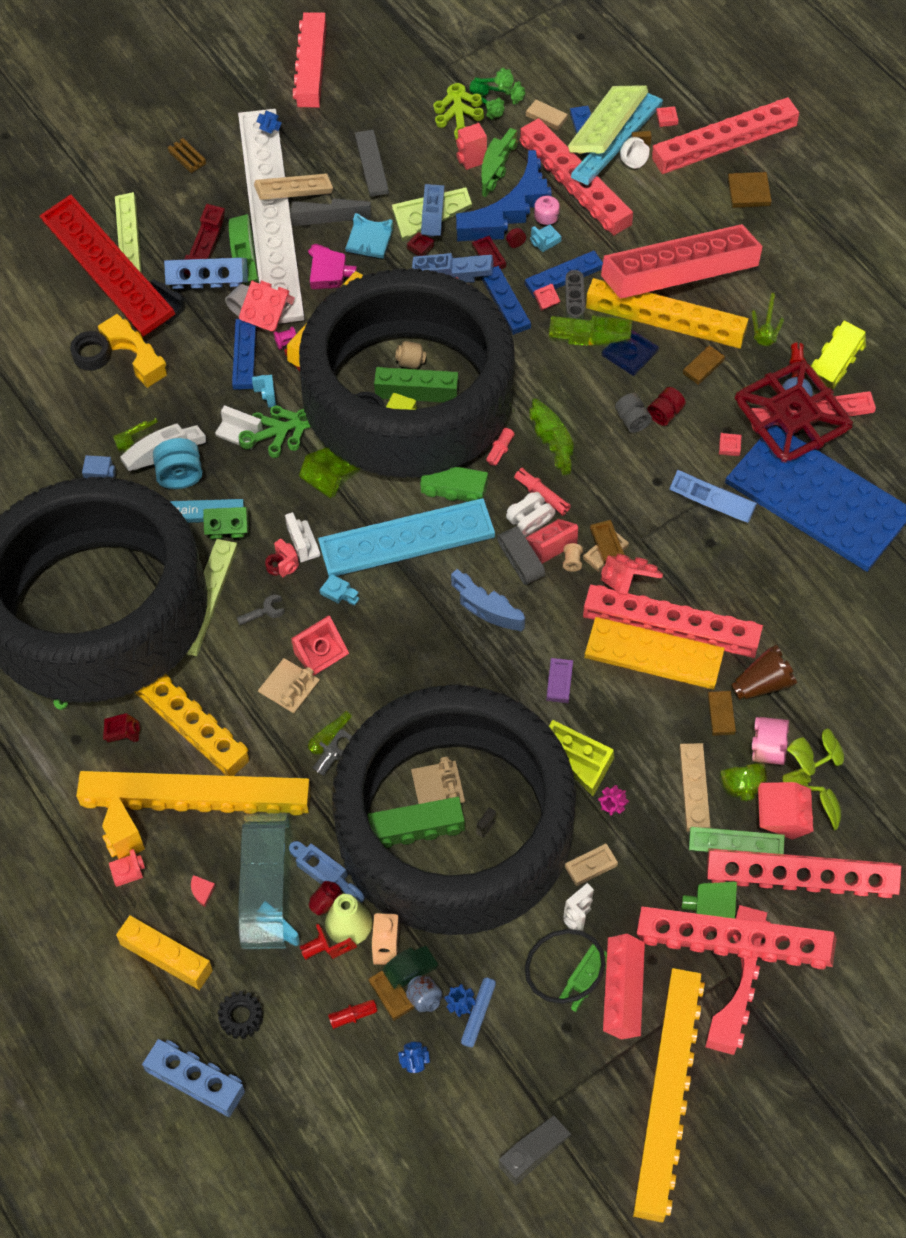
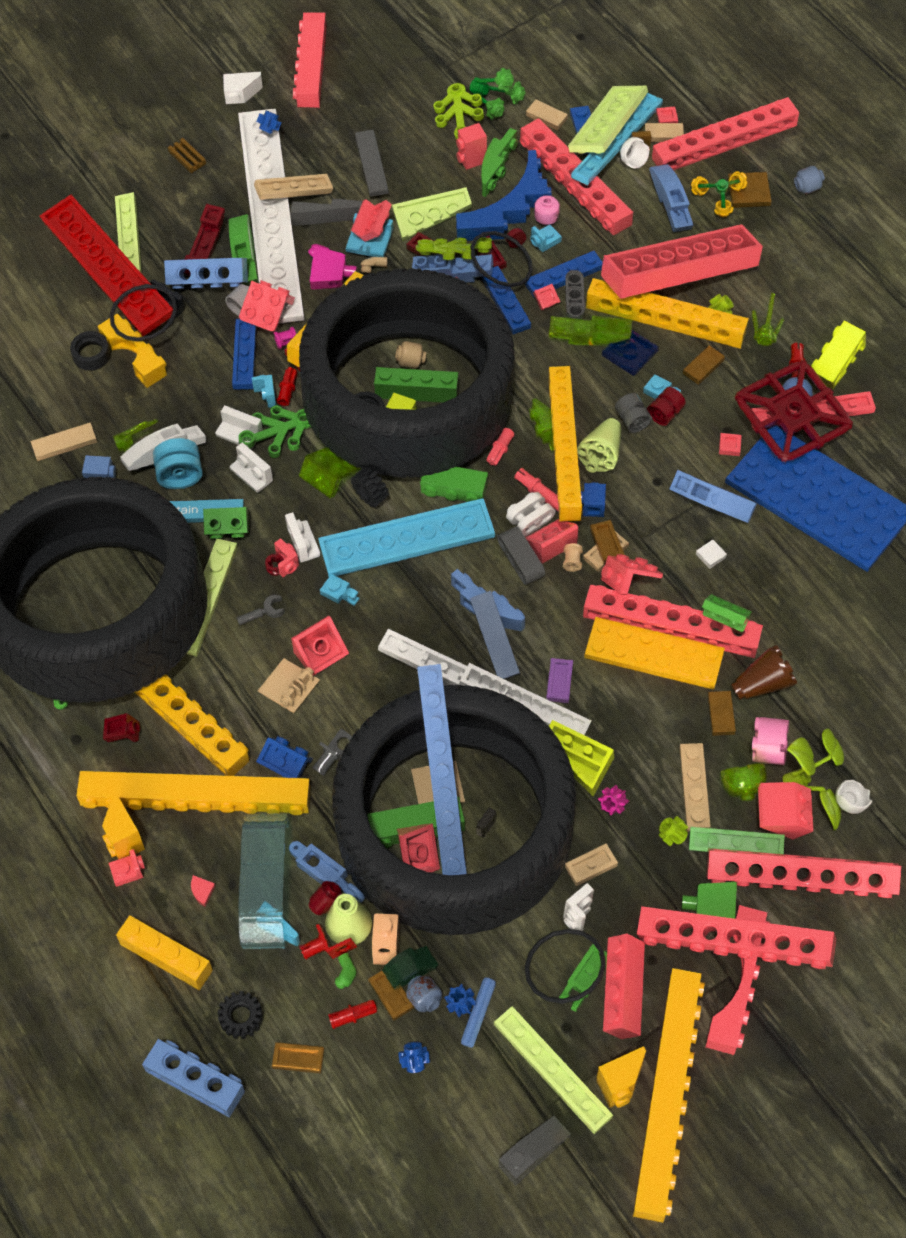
clear neon green piece [308,711,352,754] -> none
medium blue slope [421,184,444,236] -> none
none -> tan tile [31,423,97,461]
none -> black piece [110,284,177,341]
none -> white slope [223,72,263,104]
none -> white bracket [230,442,273,493]
none -> blue bracket [256,736,313,778]
none -> pearl gold tile [272,1042,325,1074]
none -> red axle [276,367,297,406]
none -> bright green arm [335,953,357,989]
none -> black tyre [350,467,389,507]
none -> coral bracket [351,199,392,242]
none -> tan arm [360,257,388,273]
none -> white slope [378,629,591,735]
none -> coral slope [397,823,440,873]
none -> lime plant [416,237,492,260]
none -> medium blue plate [417,664,467,875]
none -> black piece [470,231,533,287]
none -> sand blue tile [470,591,520,680]
none -> yellowish green plate [494,1006,613,1134]
none -> yellow brick [549,366,582,521]
none -> yellowish green cone [577,418,621,473]
none -> blue brick [581,482,606,517]
none -> yellow slope [596,1046,646,1108]
none -> medium azure plate [643,374,681,399]
none -> tan tile [645,123,684,142]
none -> medium blue slope [649,164,693,232]
none -> lime gear [659,816,688,846]
none -> yellow plant [691,171,747,217]
none -> white tile [696,540,727,569]
none -> bright green bracket [702,594,752,632]
none -> lime gear [708,294,734,314]
none -> sand blue head [794,166,825,194]
none -> white hair [835,780,872,814]

